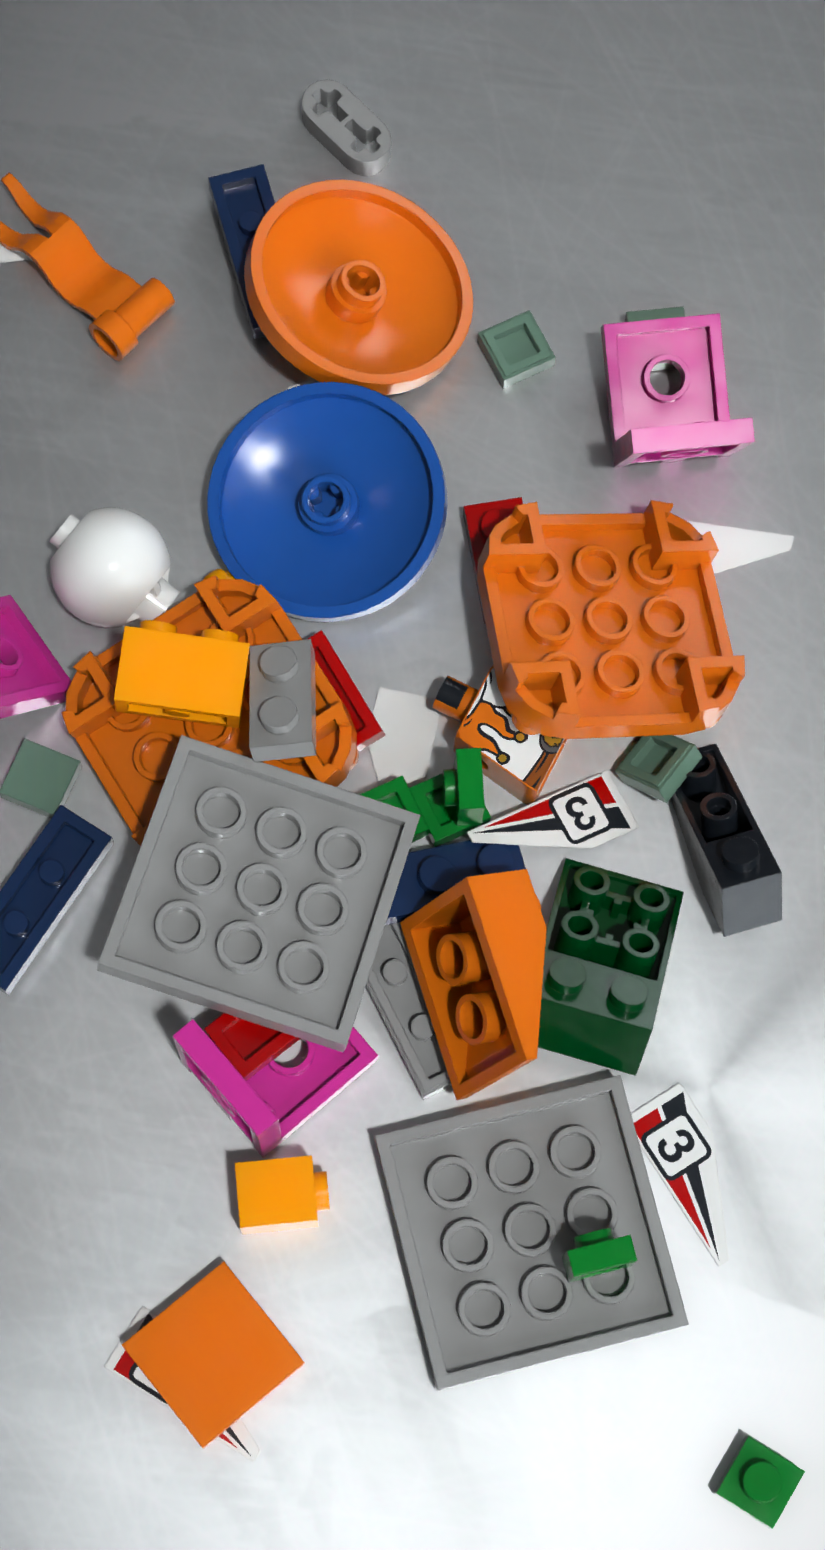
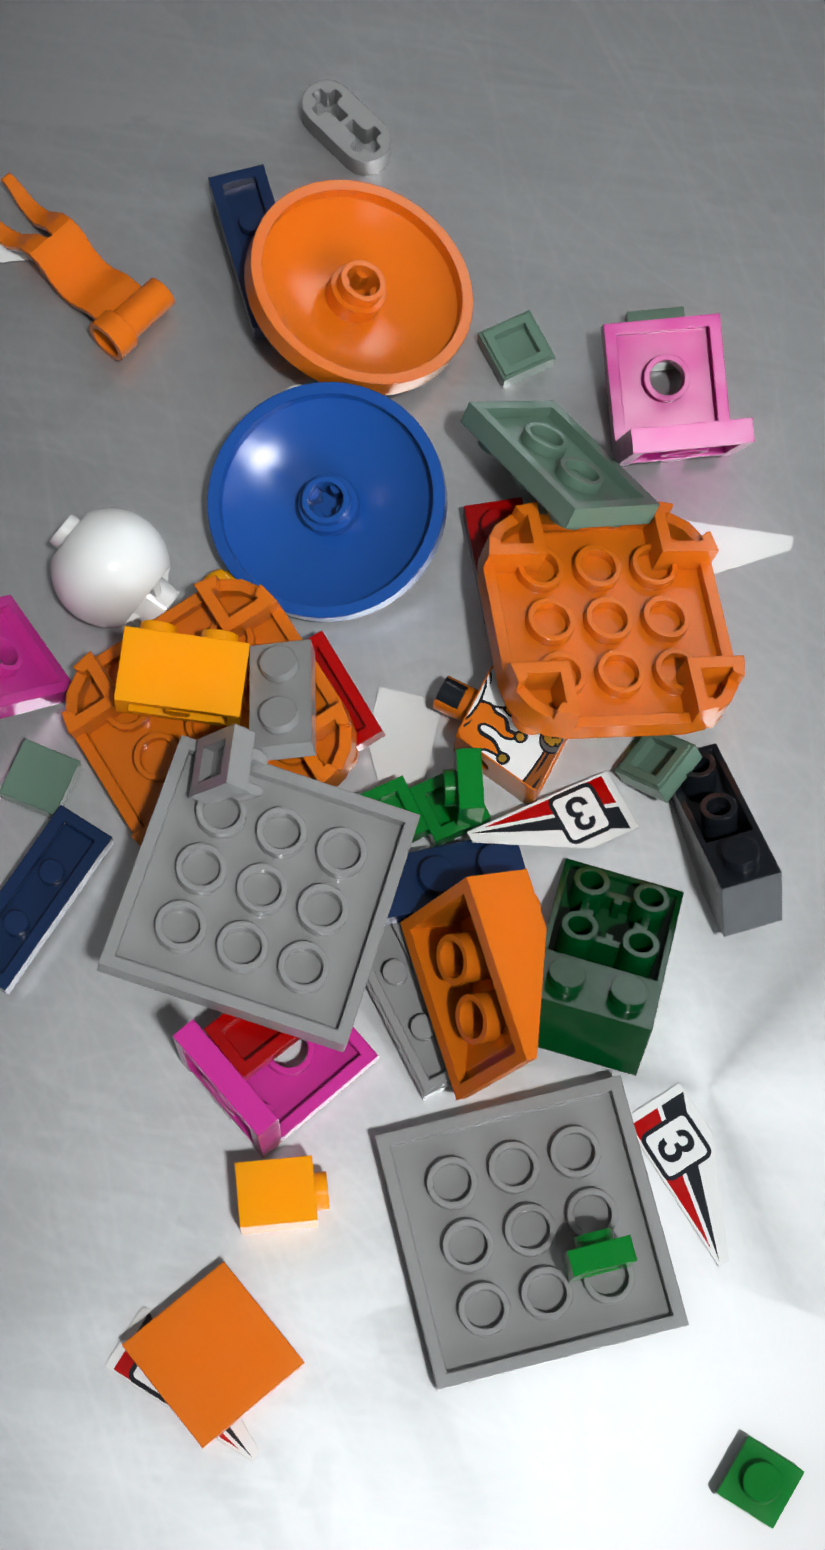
none -> light grey tile [189,724,268,805]
none -> sand green plate [460,400,660,530]

